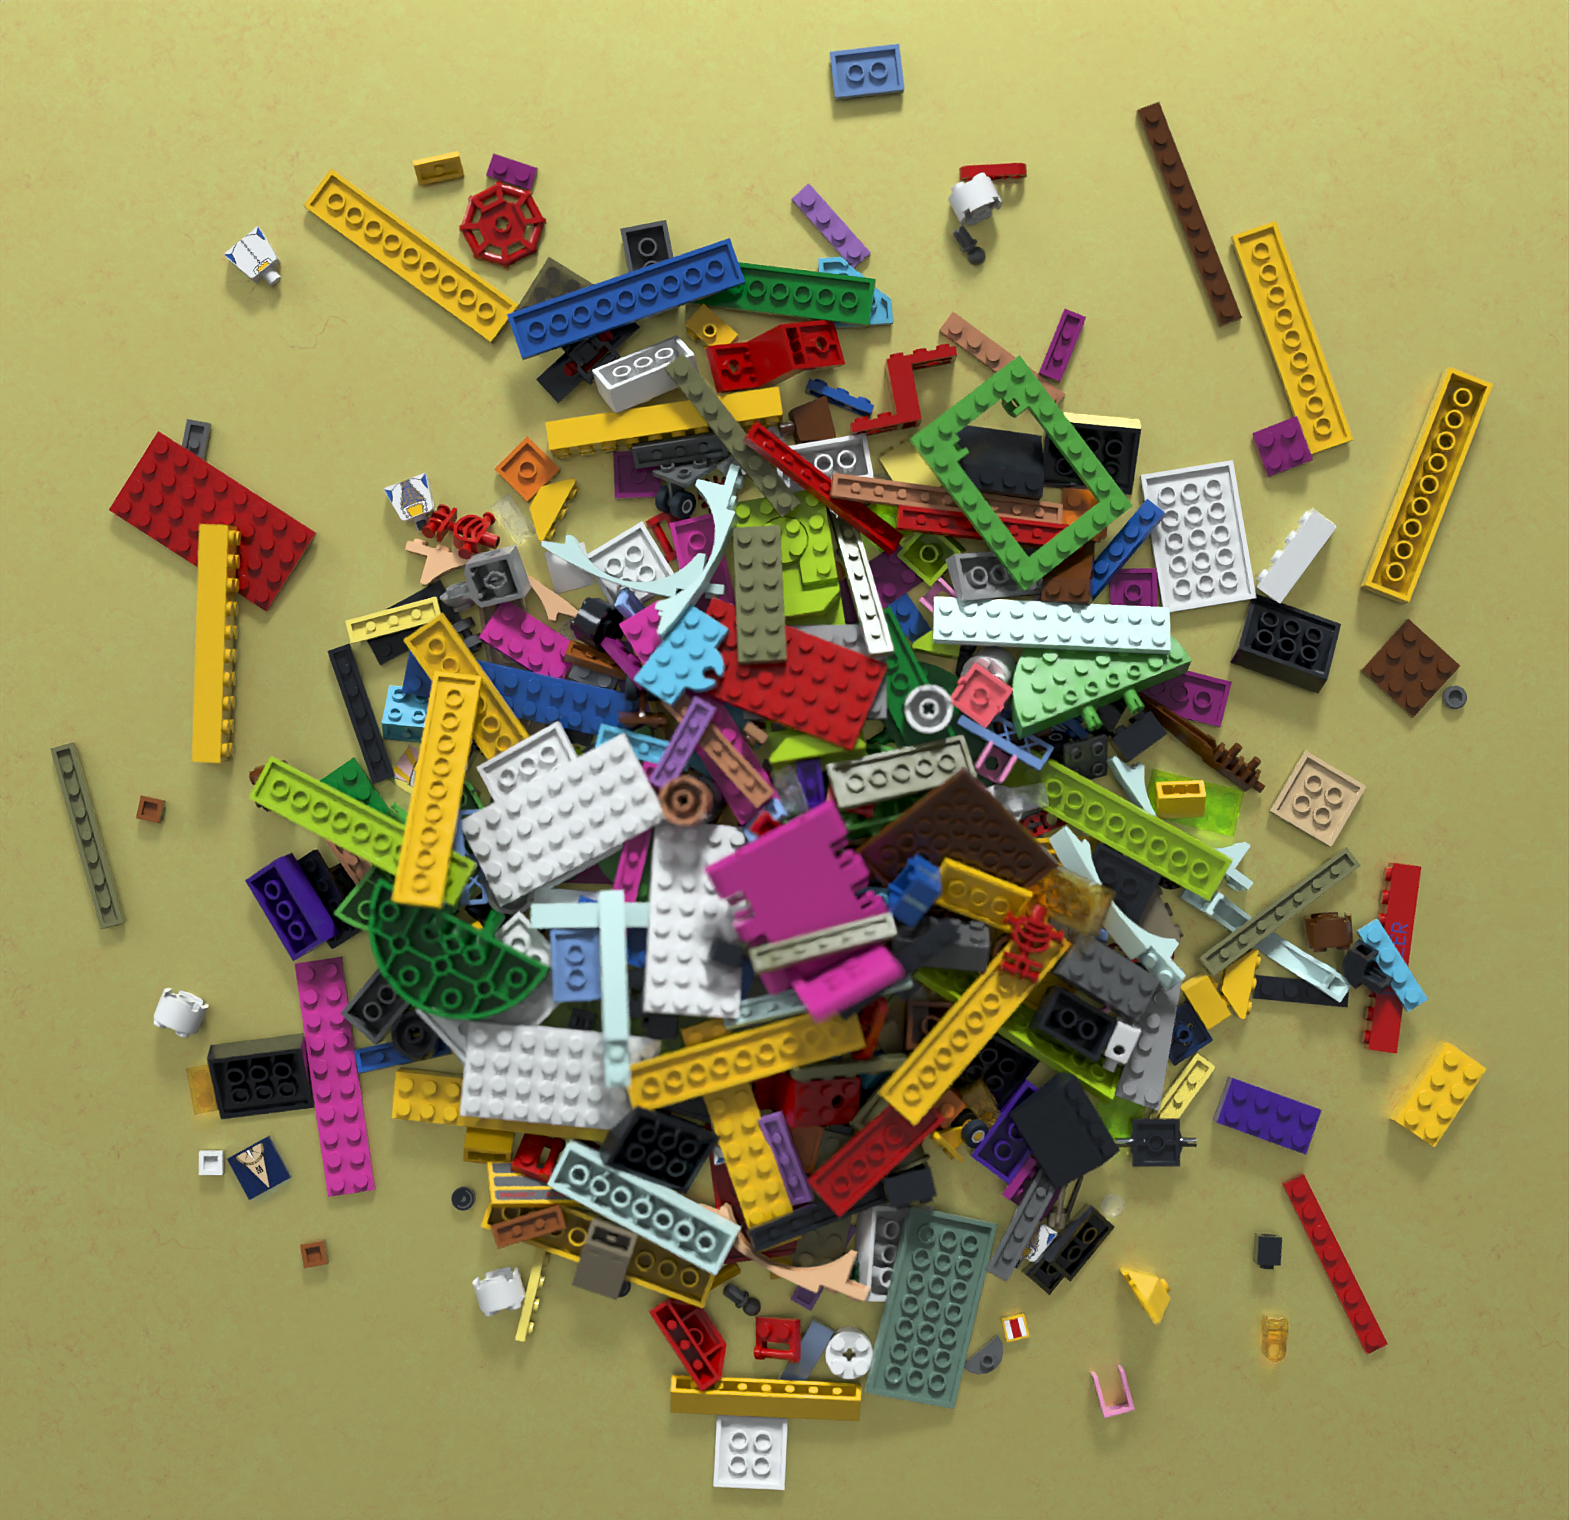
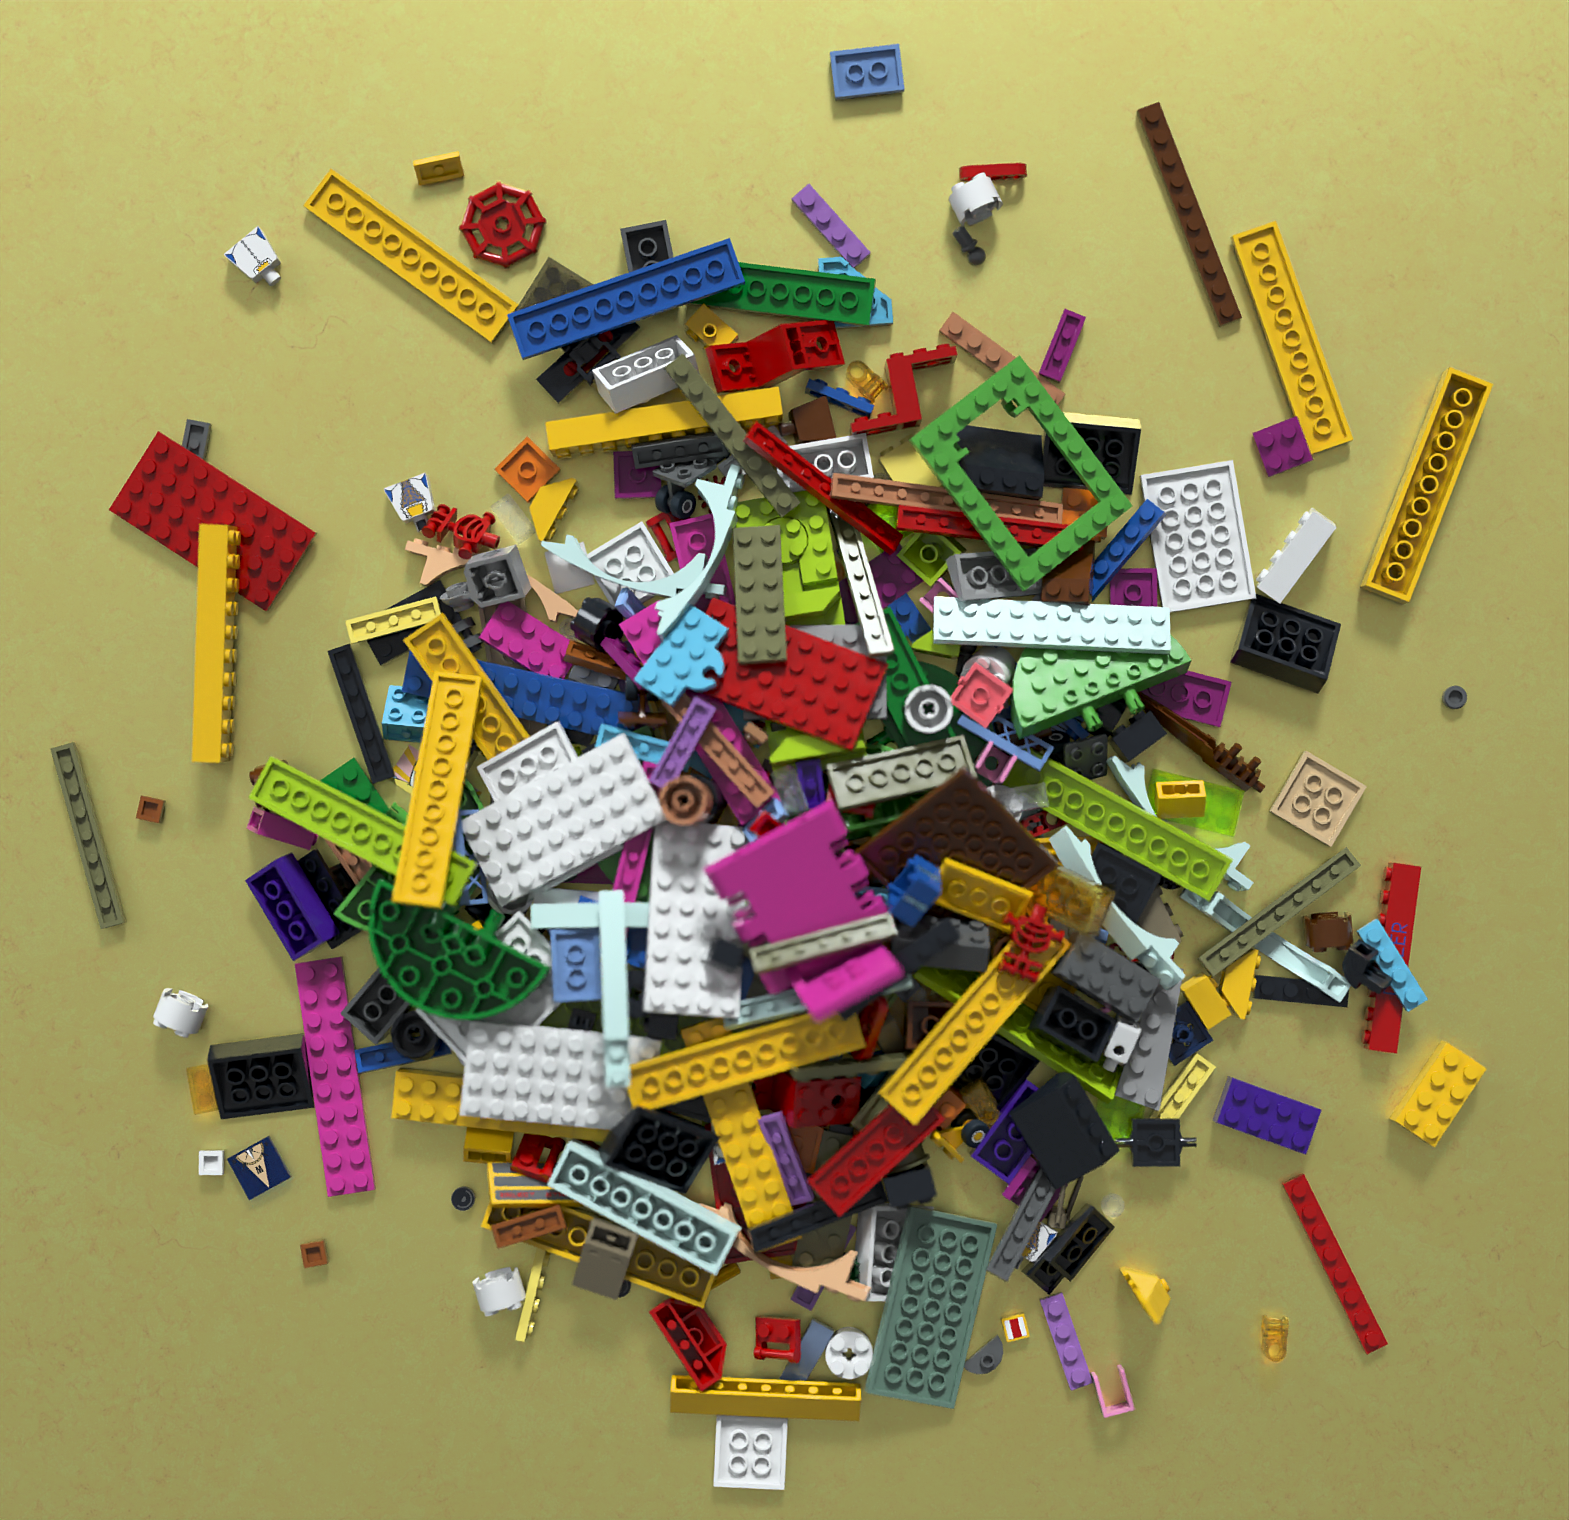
magenta plate [486,153,538,191] -> none
dark grey axle [723,1283,761,1316] -> none
black brick [1253,1233,1282,1269] -> none
reddish brown plate [1360,619,1460,718] -> none
none -> dark pink slope [246,806,318,850]
none -> clear yellow piece [846,360,889,404]
none -> medium lavender plate [1039,1292,1093,1390]

